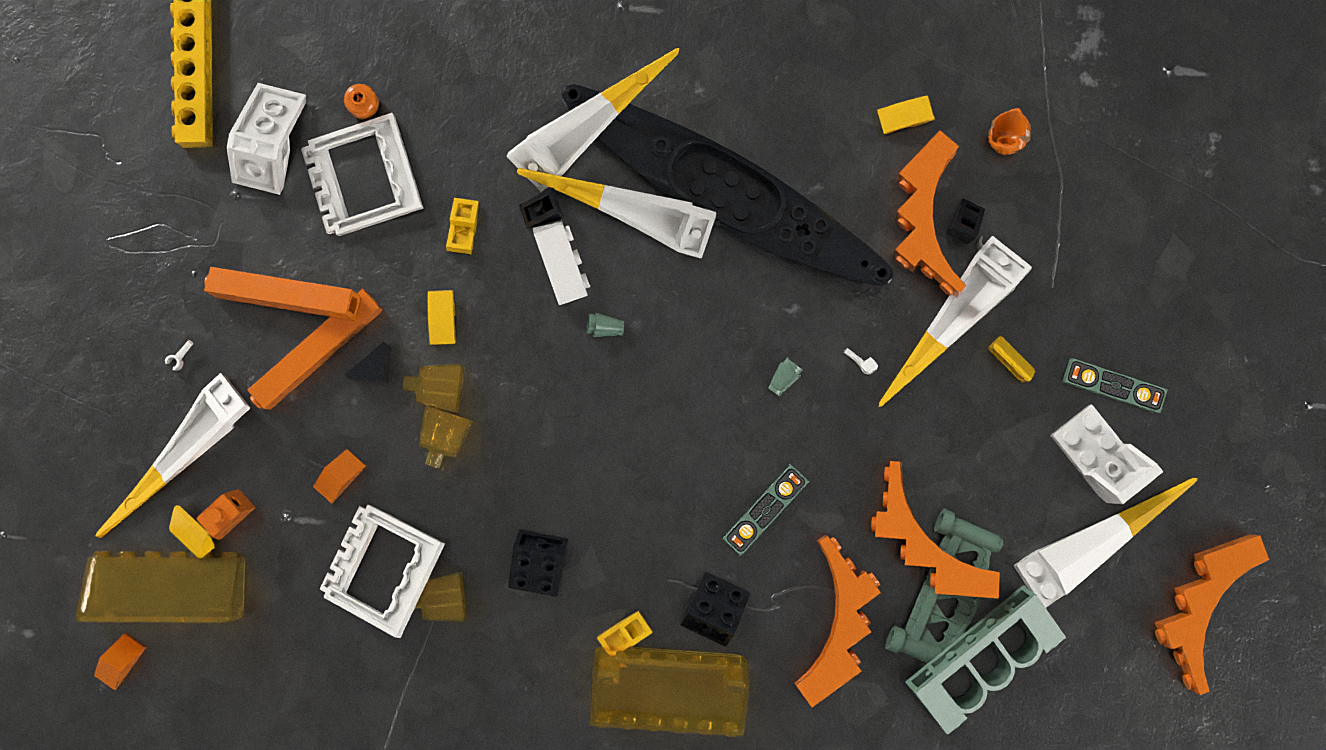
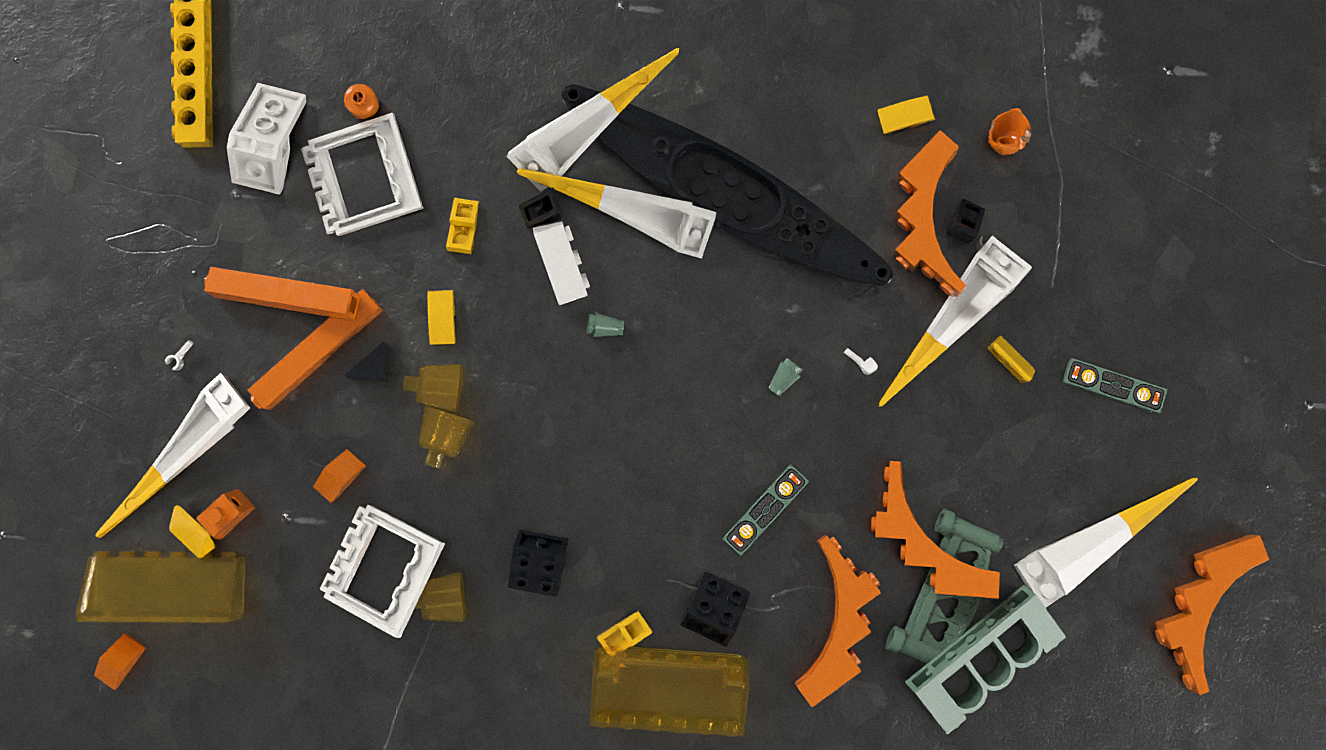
white bracket [1050,404,1163,504] -> none

